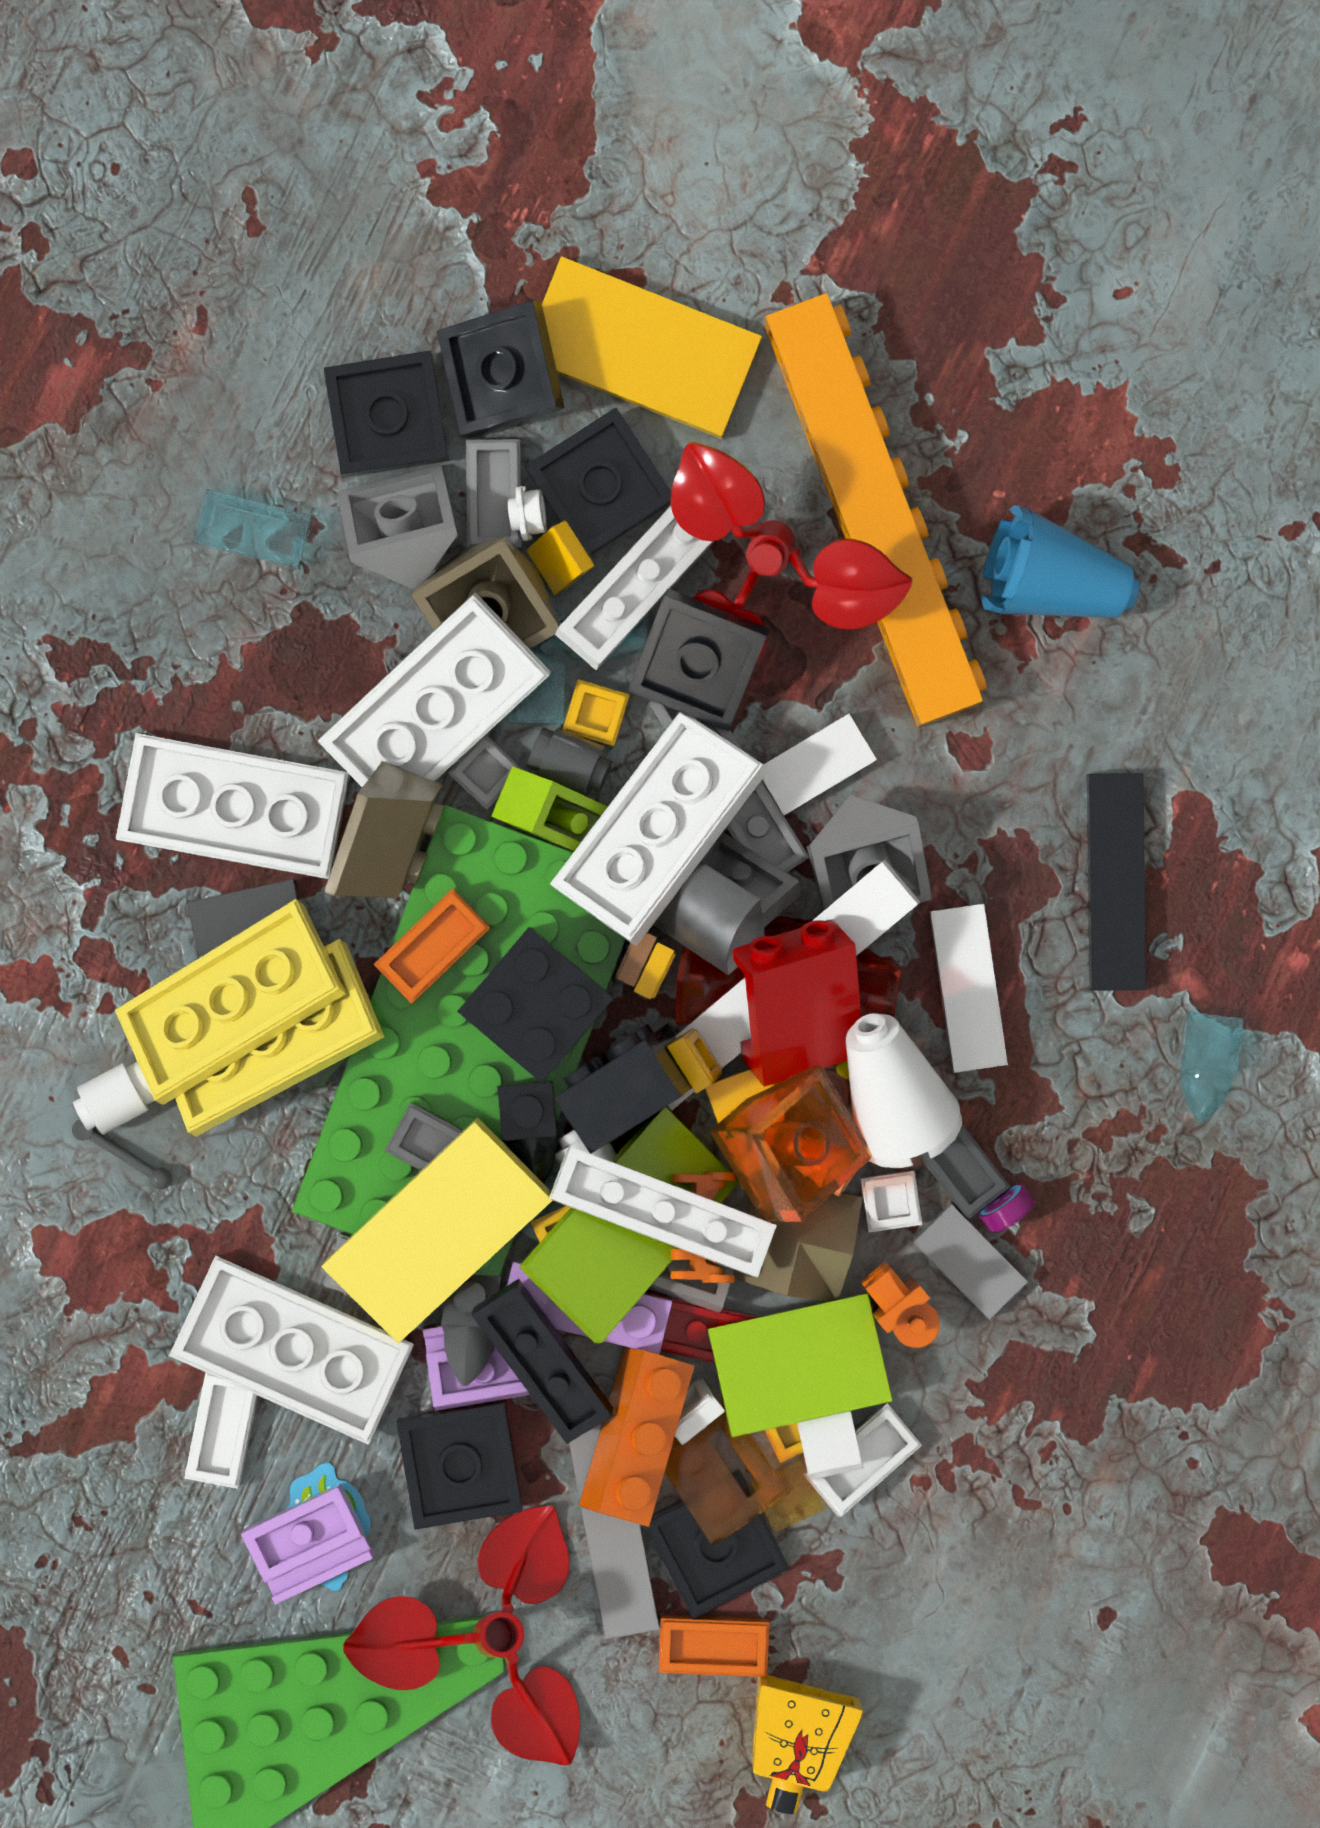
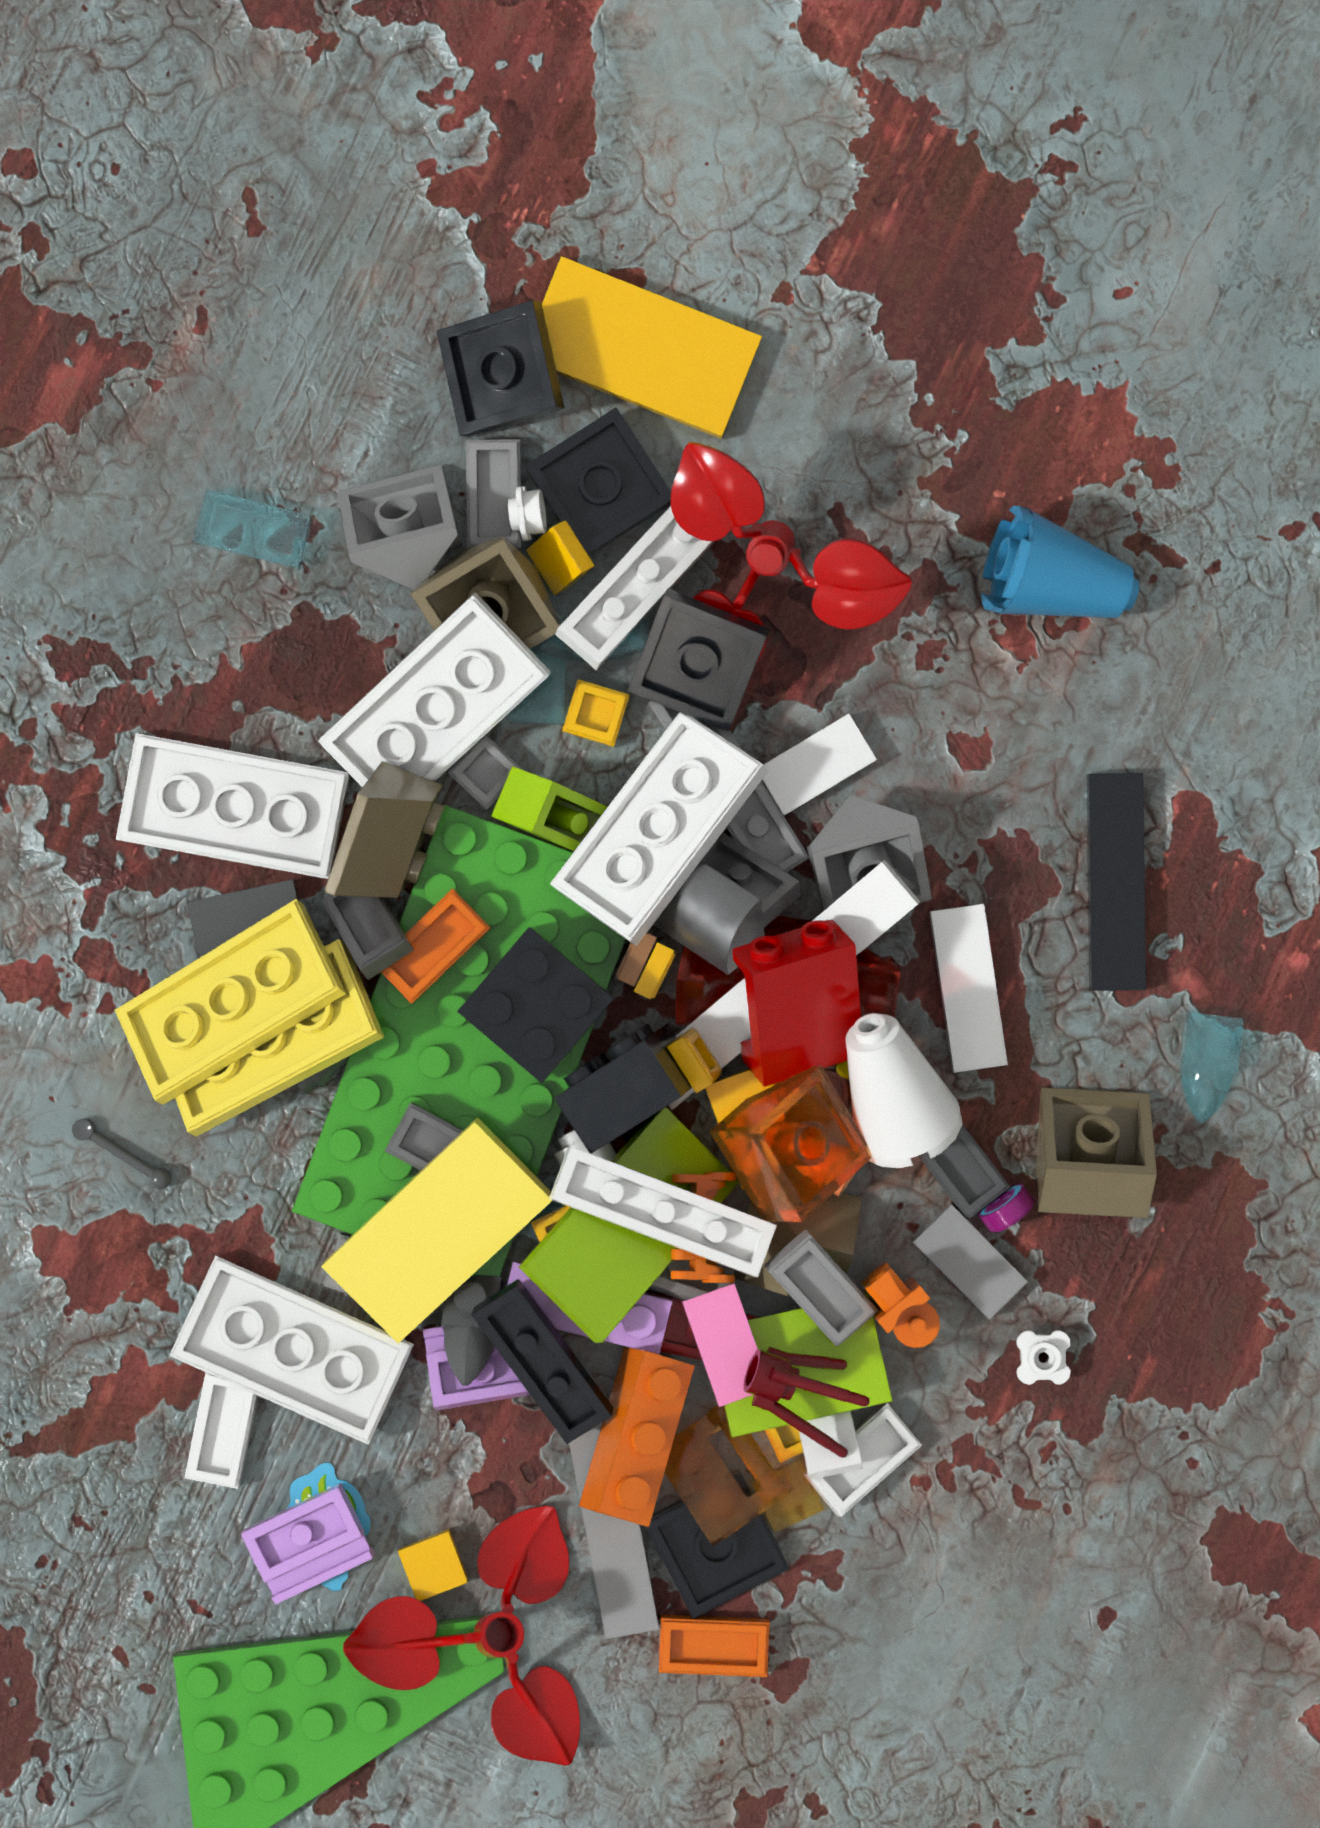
white brick [73,1061,155,1135] -> none
black plate [324,350,449,478] -> none
black plate [396,1401,523,1530] -> none
black plate [497,1081,557,1184] -> none
dark grey brick [527,727,612,797] -> none
white tile [675,1378,725,1445] -> none
yellow torso [752,1675,863,1814] -> none
light orange brick [764,293,987,728] -> none
white tile [860,1170,922,1232] -> none
none -> flat silver tile [321,894,414,980]
none -> yellow tile [398,1528,469,1601]
none -> bright pink tile [682,1283,758,1407]
none -> dark red plant [744,1347,870,1458]
none -> light grey tile [764,1229,878,1347]
none -> white plate [1016,1330,1071,1385]
none -> dark tan slope [1036,1087,1157,1218]

